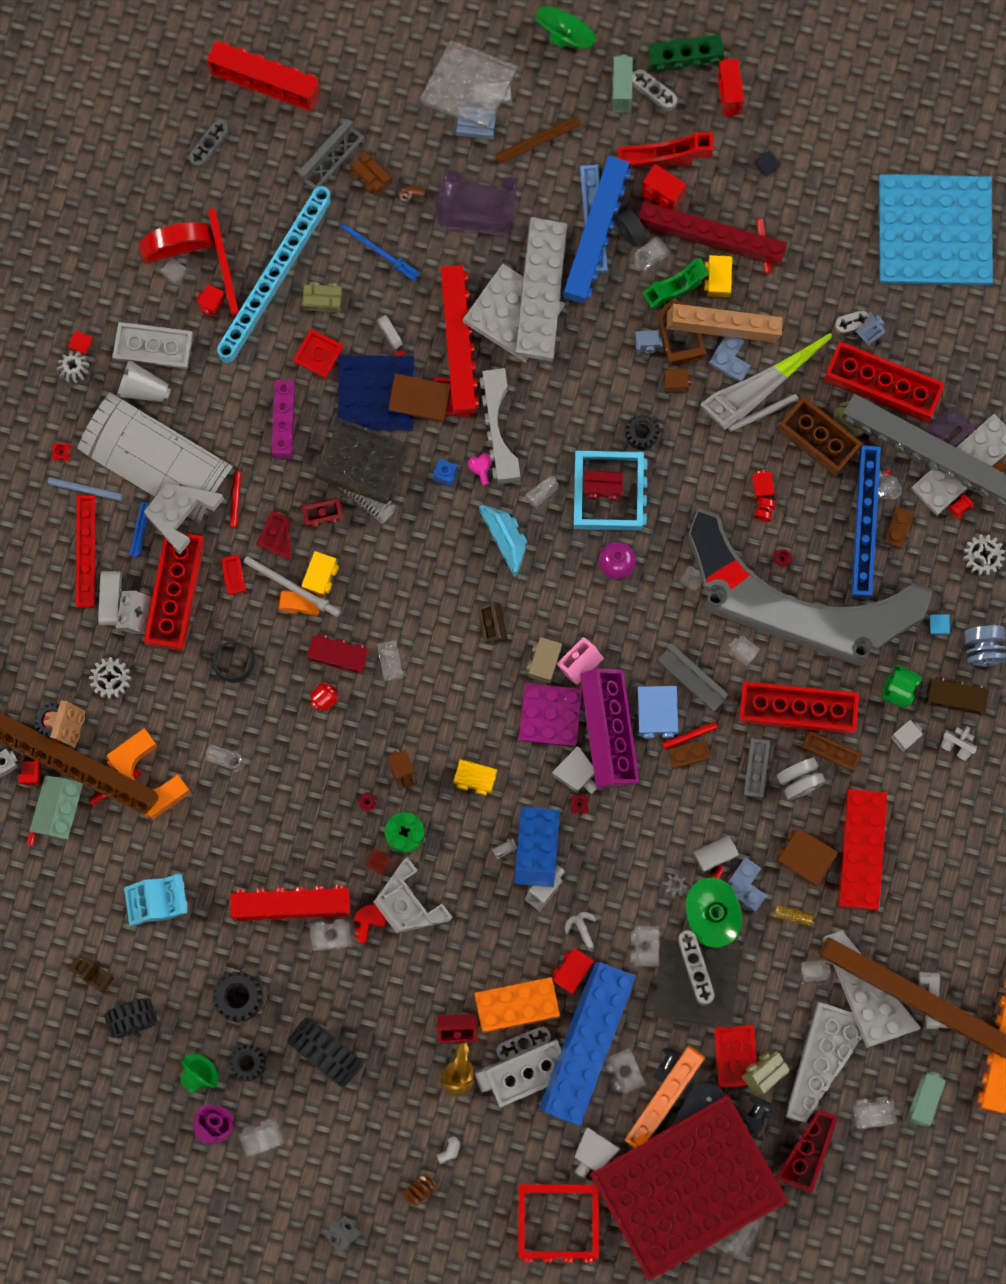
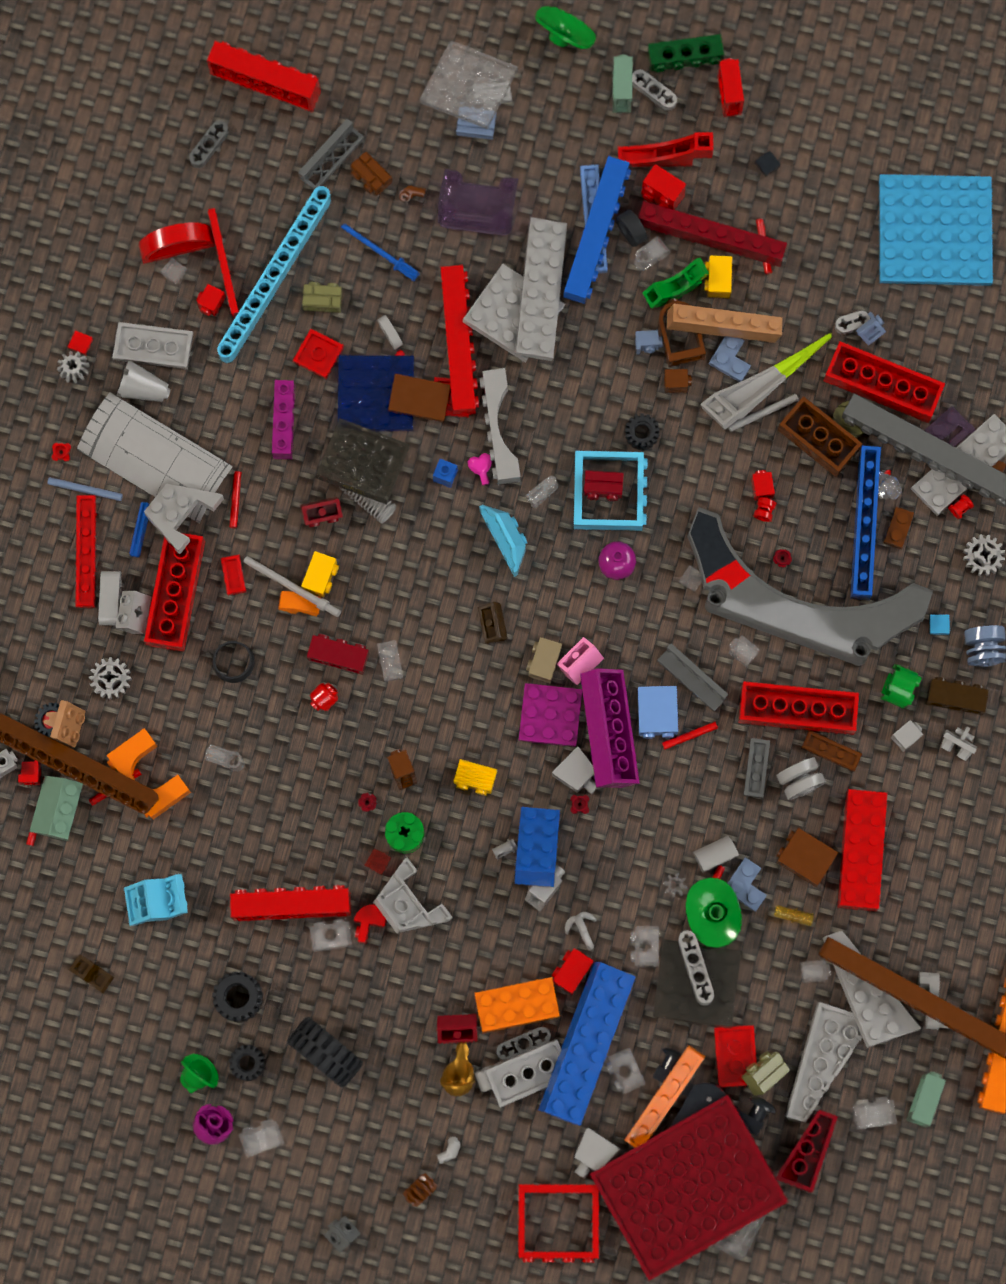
black tyre [104,998,158,1038] -> none
dark red wing [256,511,291,560] -> none
reddish brown axle [496,116,580,164] -> none
reddish brown plate [668,740,710,769] -> none

